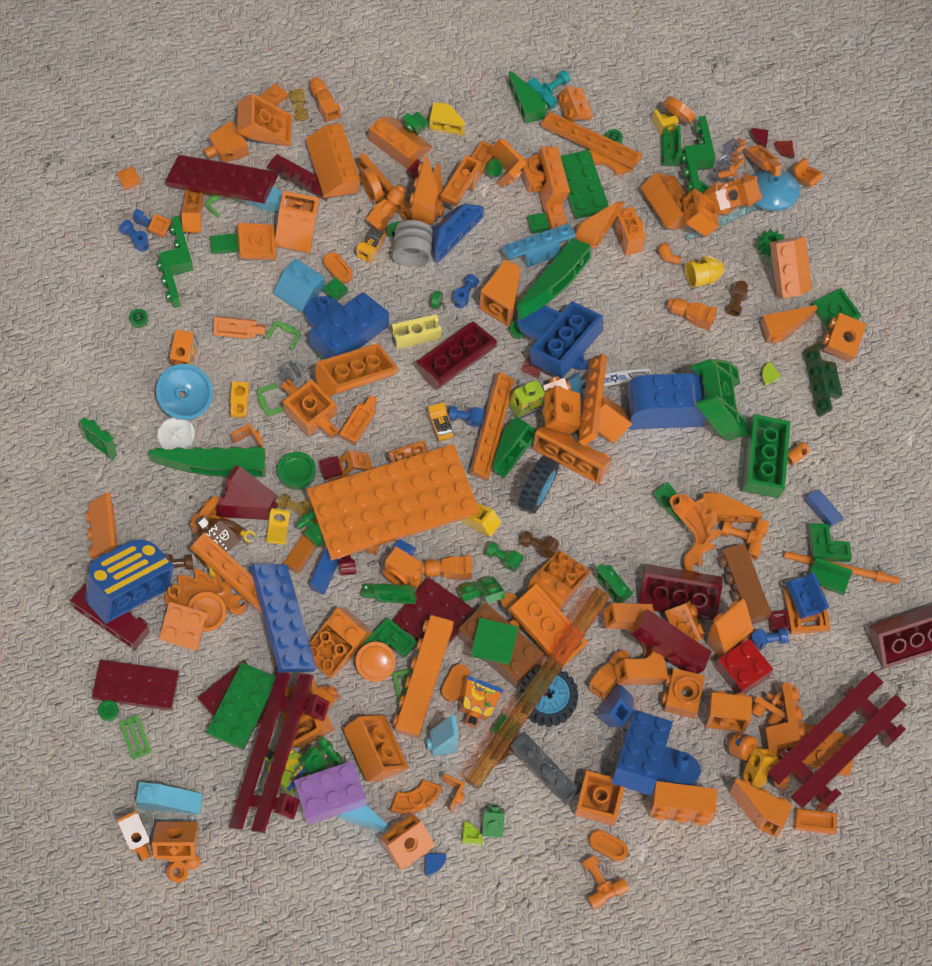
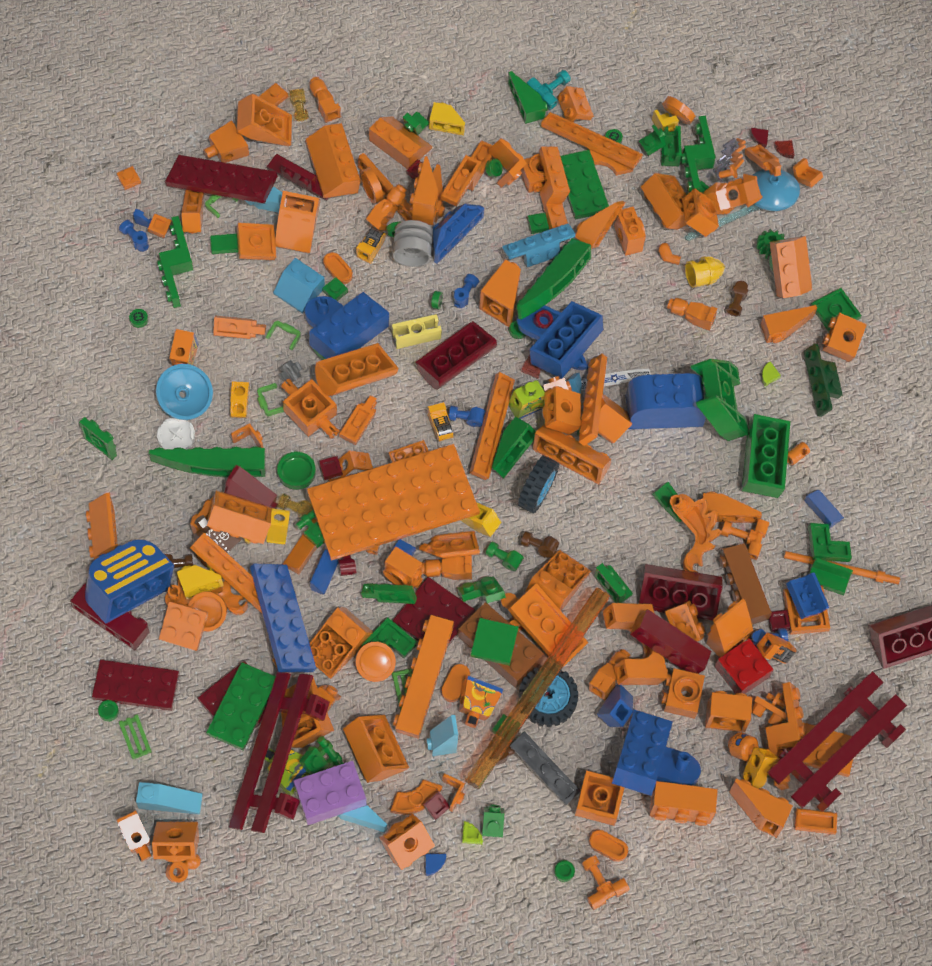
none -> yellow slope [177,565,224,600]
none -> orange slope [207,490,272,544]
none -> orange tile [419,531,480,558]
none -> dark red tile [422,791,450,820]
none -> dark red piece [534,310,553,329]
none -> green tile [554,860,575,882]
none -> green bracket [639,124,666,156]
none -> orange leg [757,632,797,664]

